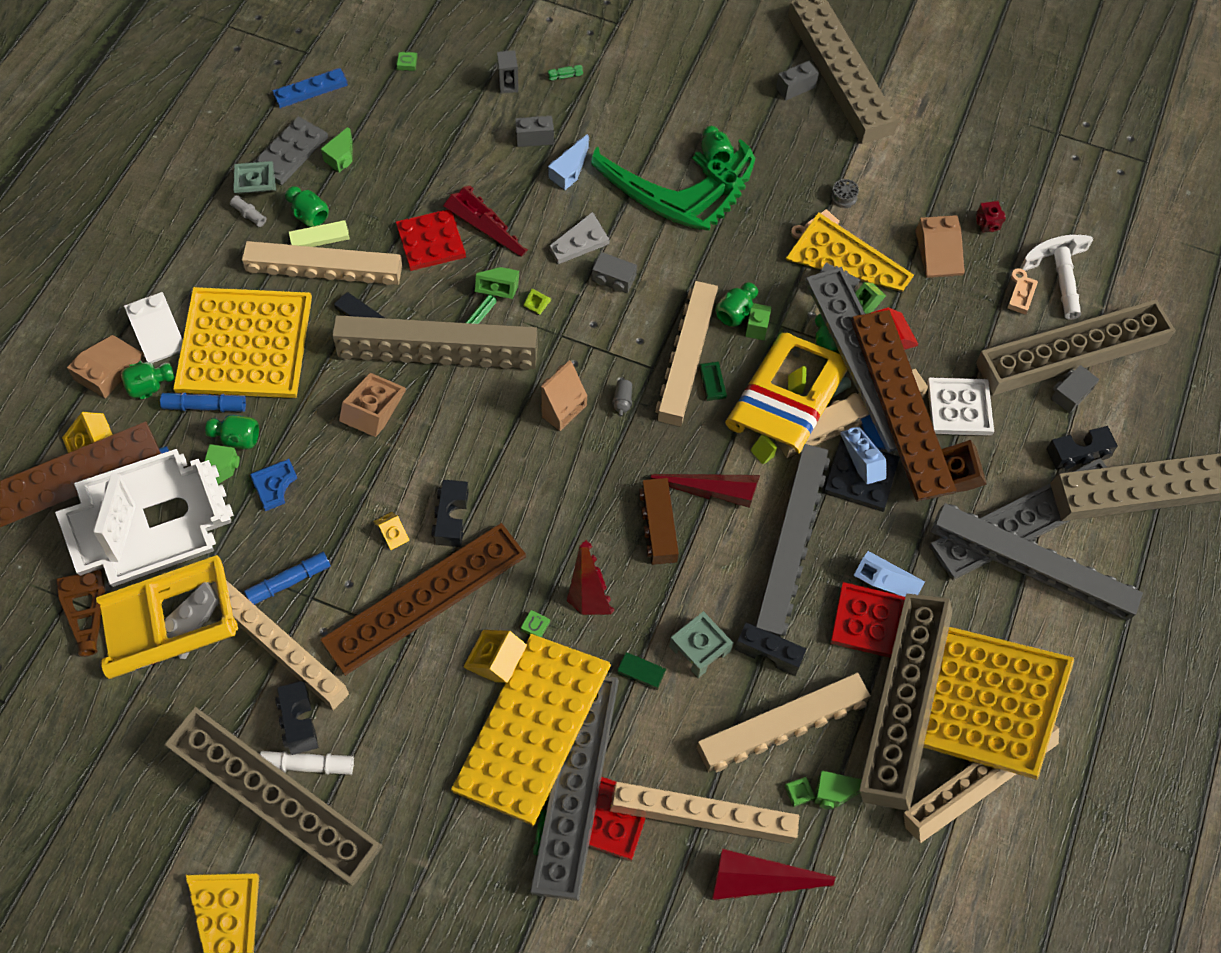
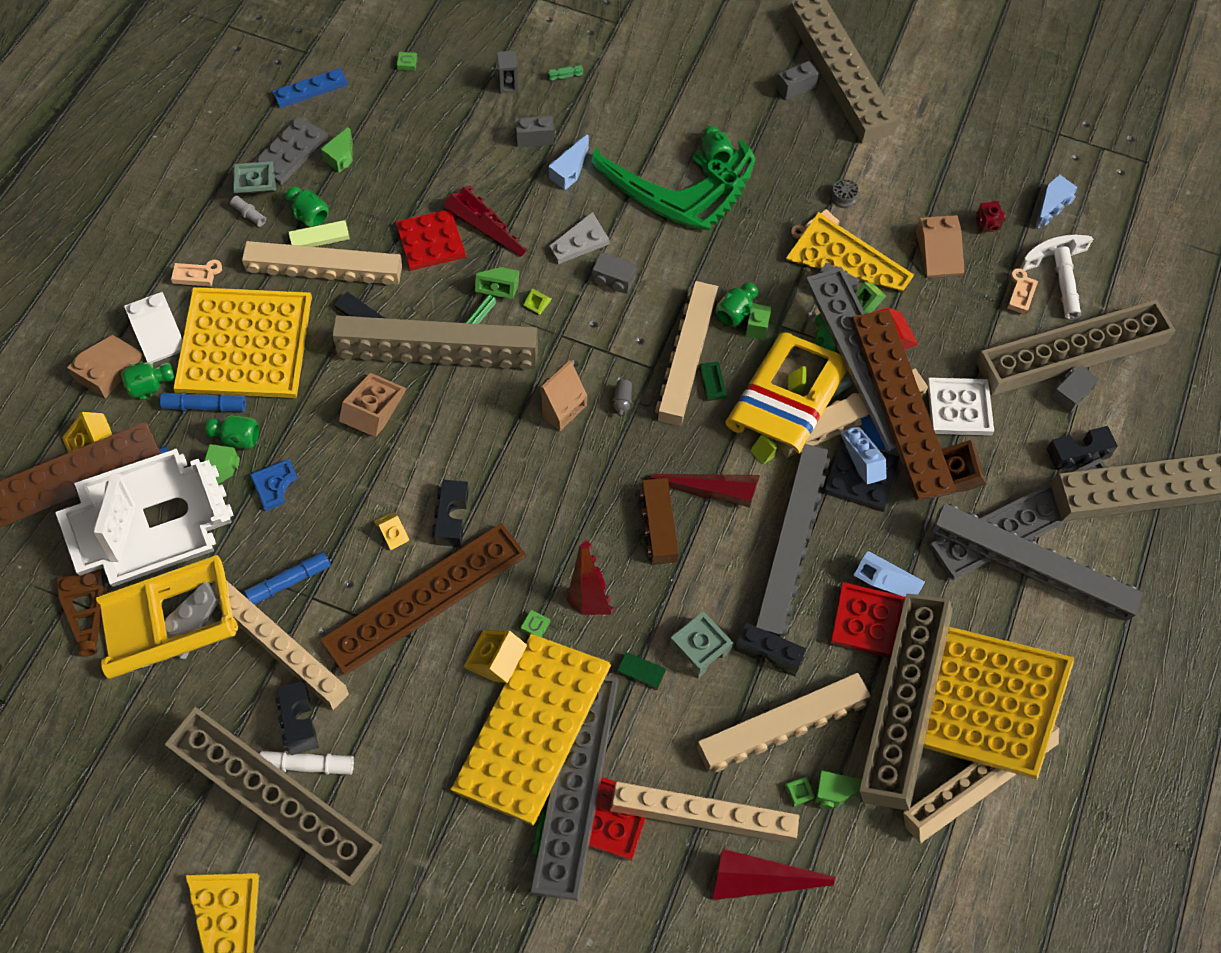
none -> light nougat hinge [171,260,222,286]
none -> light blue slope [1035,175,1077,229]

